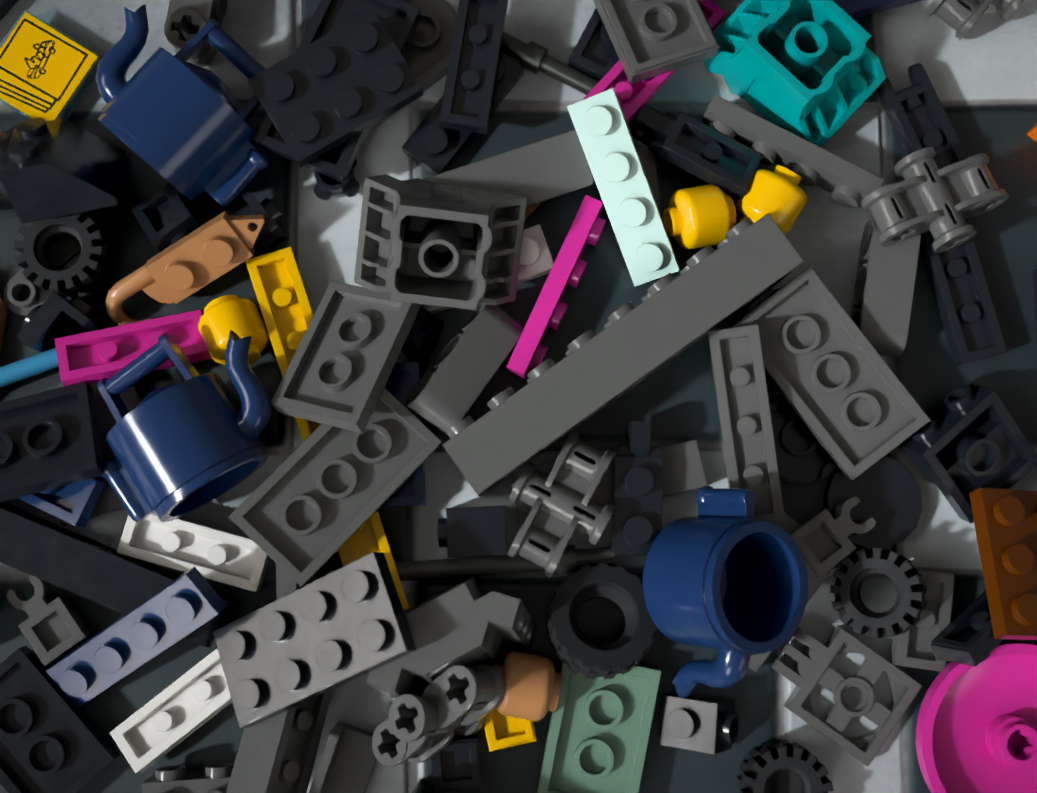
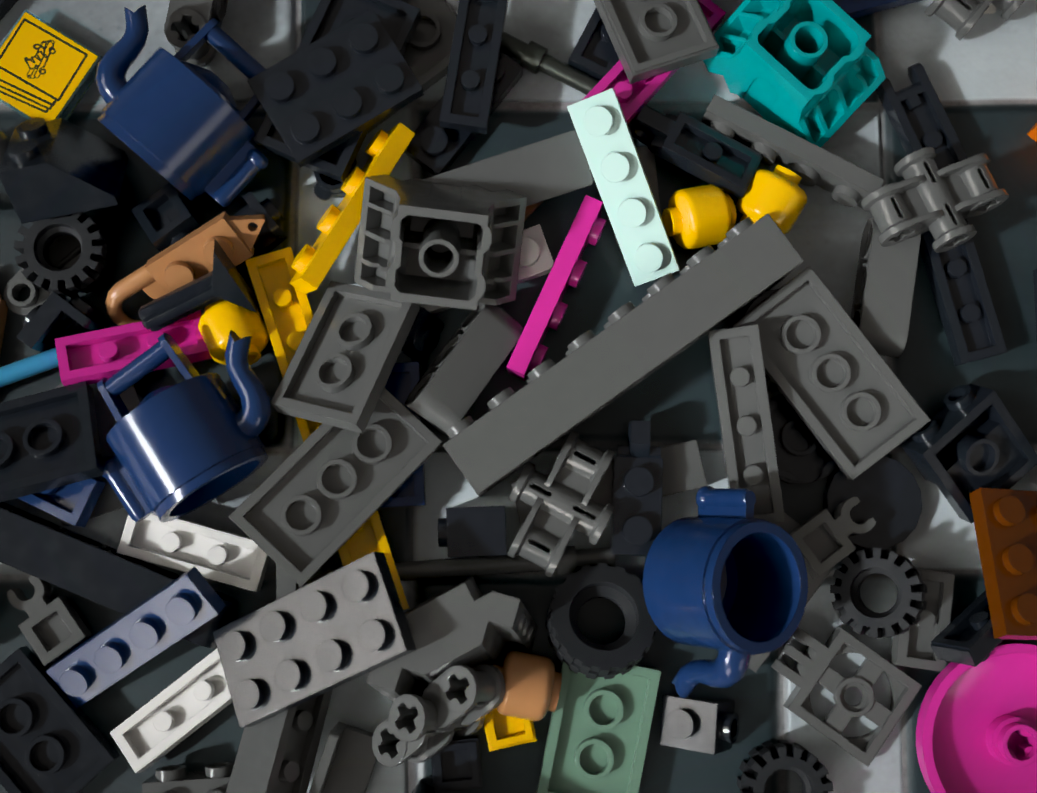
none -> black piece [138,239,257,331]
none -> yellow plate [289,122,415,294]

